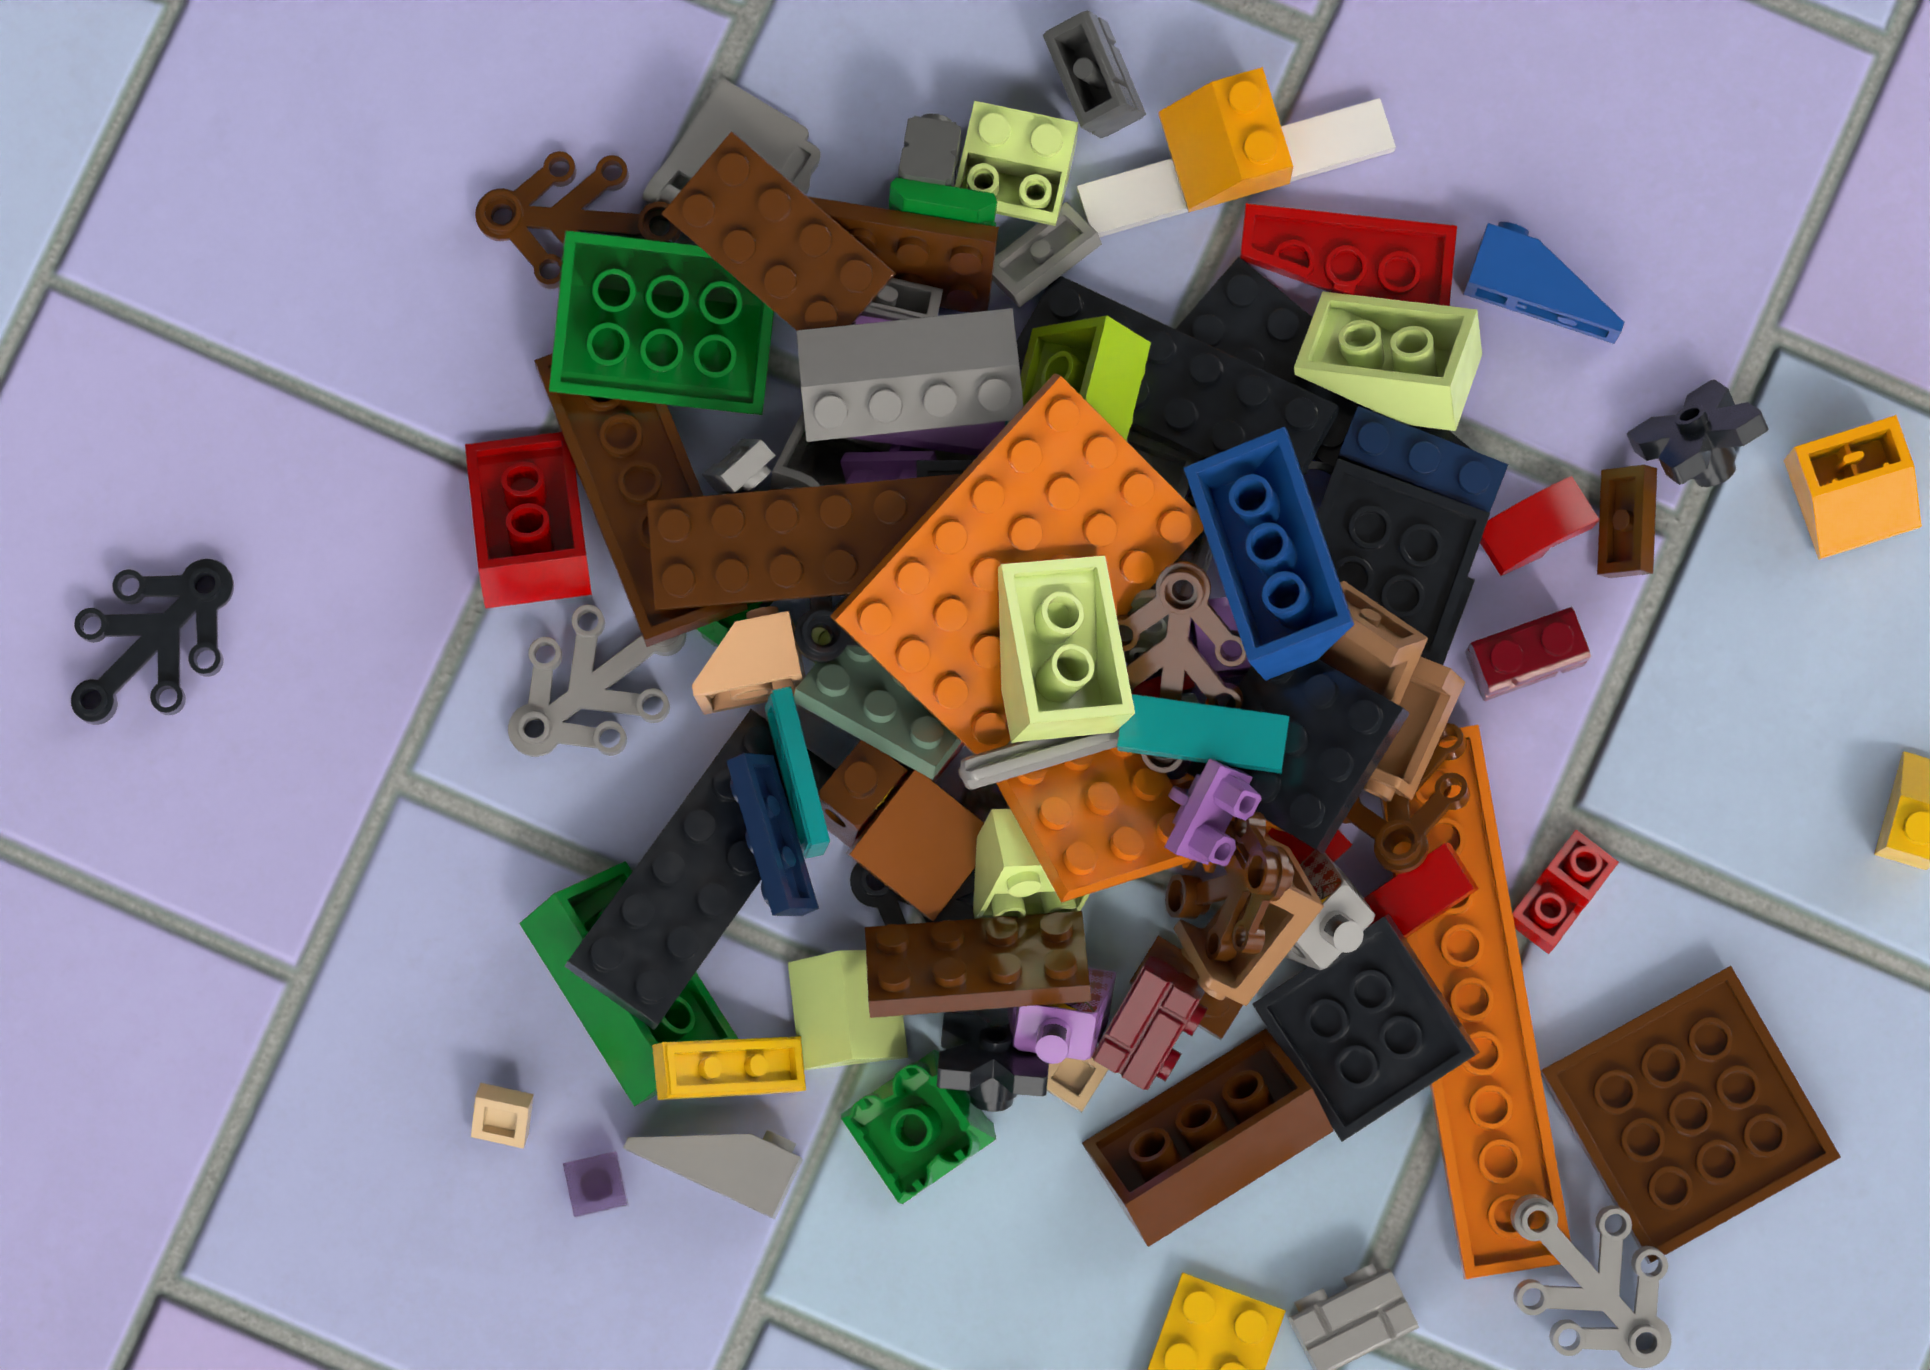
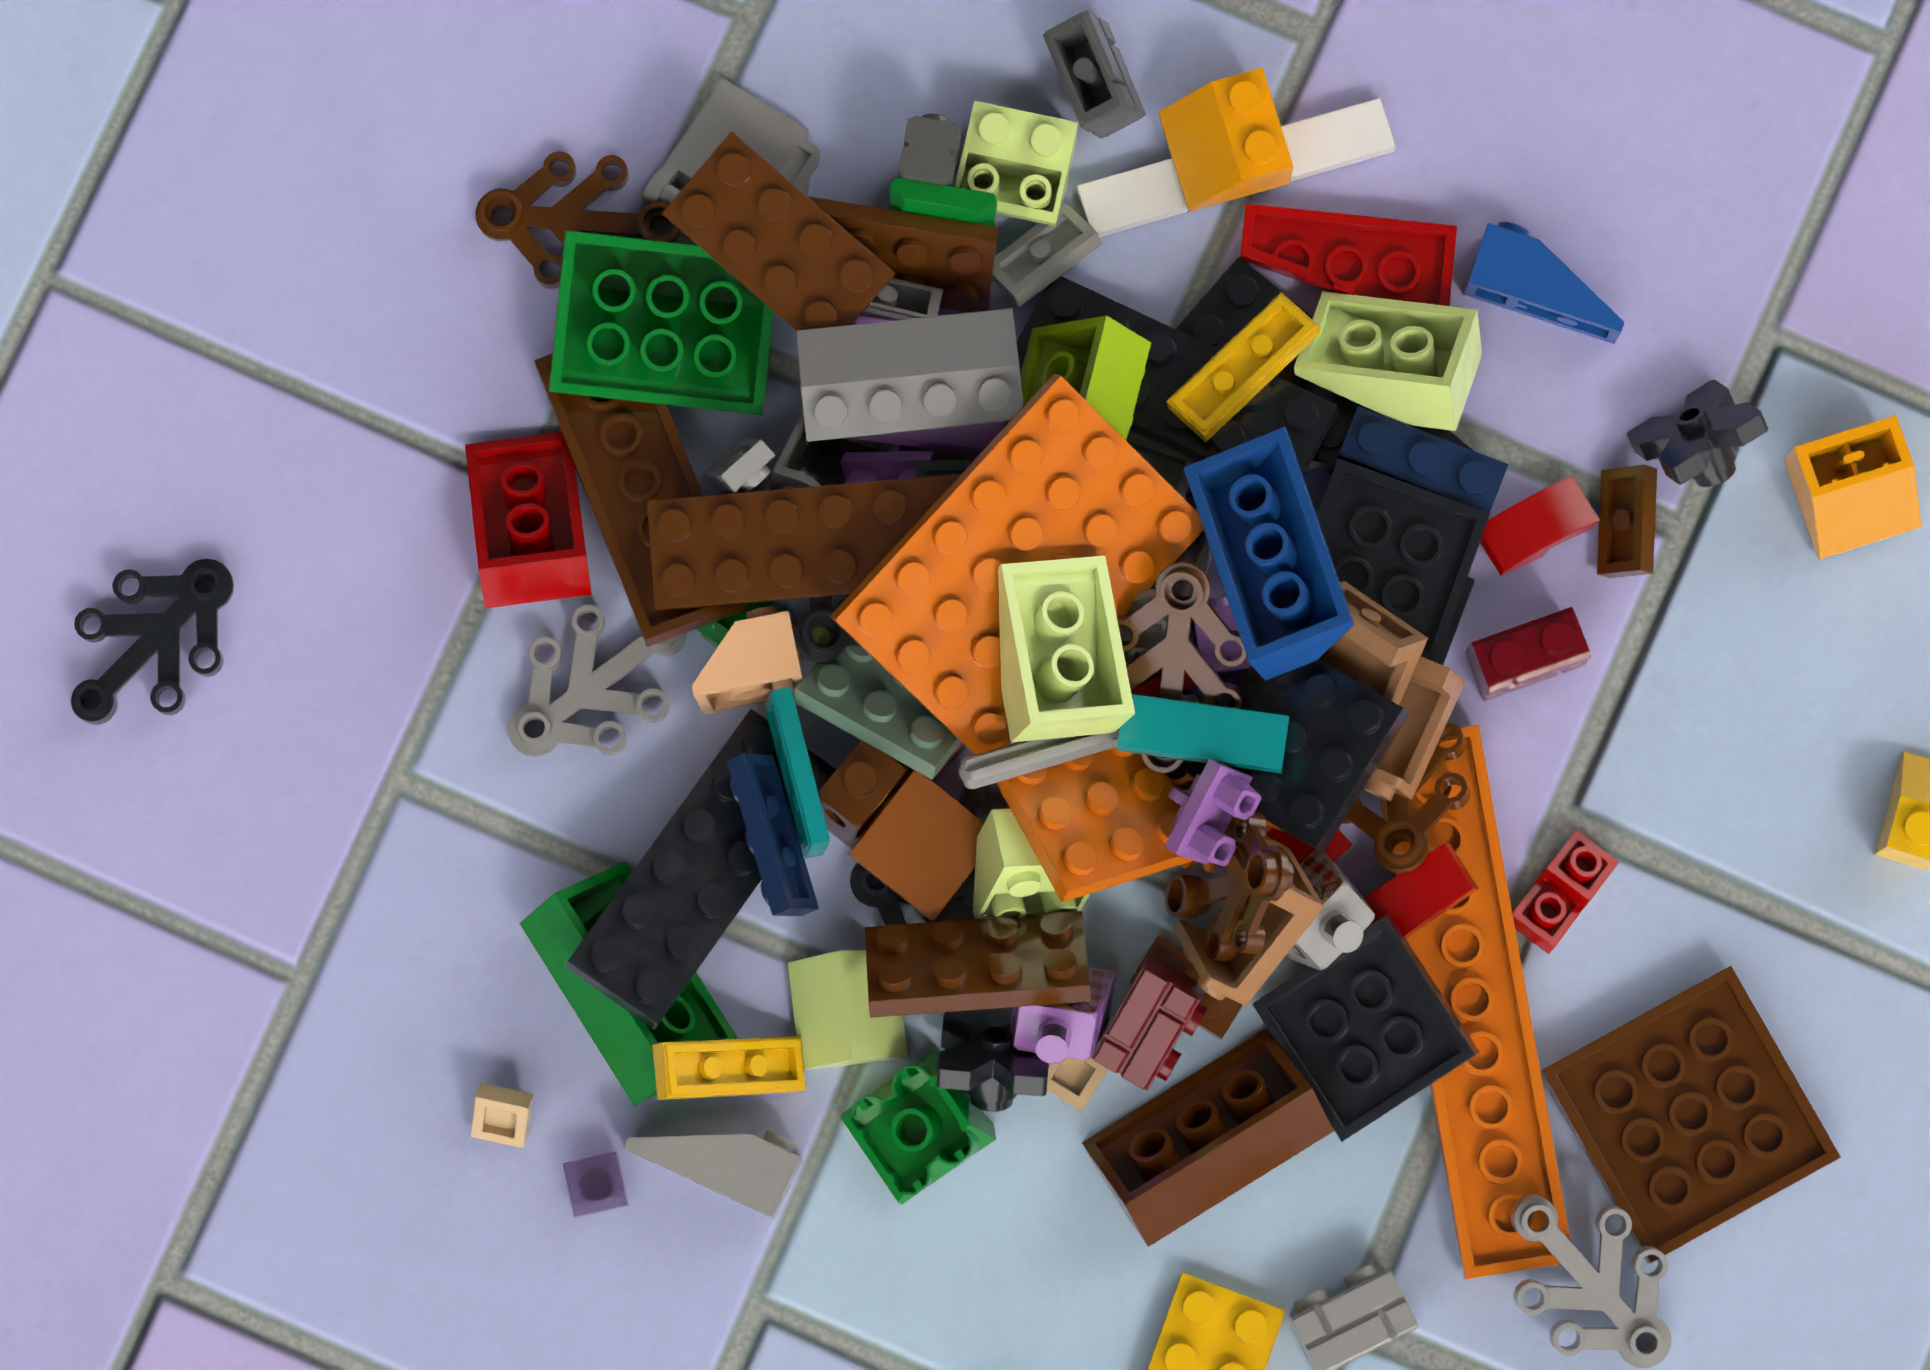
none -> yellow tile [1166,292,1320,442]

